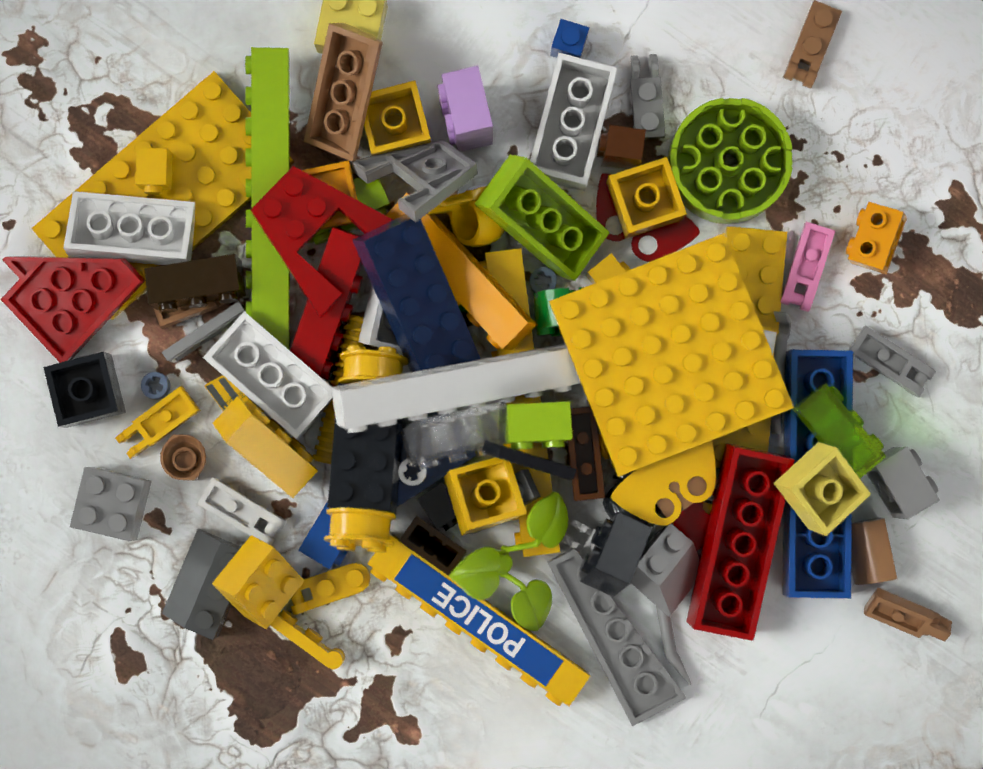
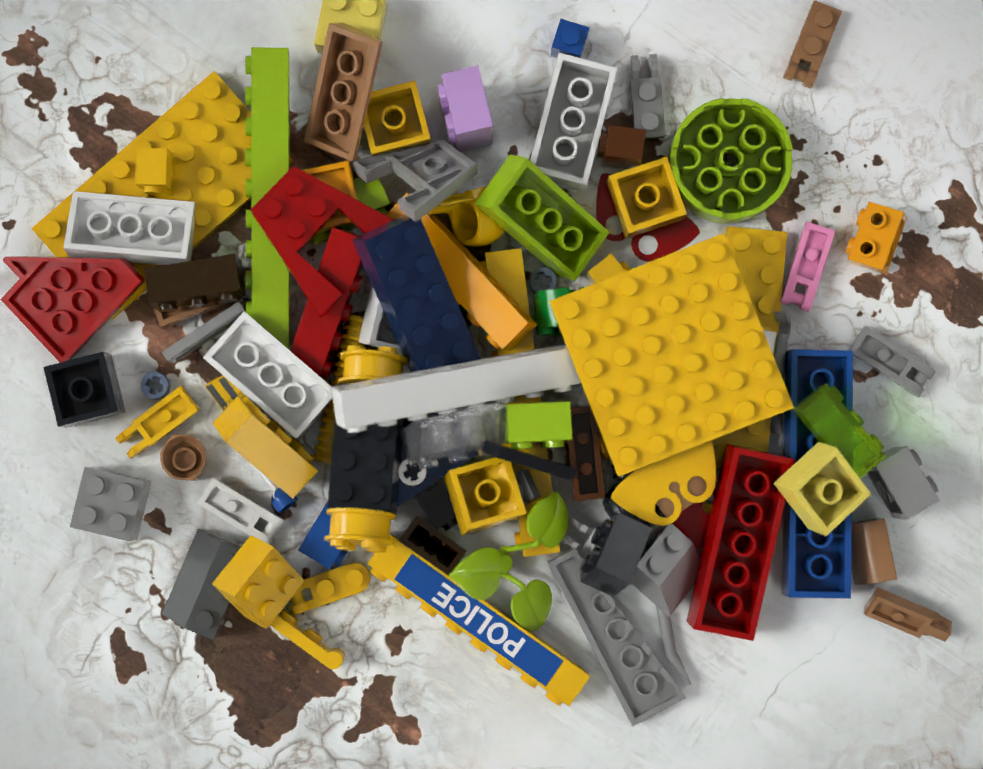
none -> blue hinge [255,467,298,514]

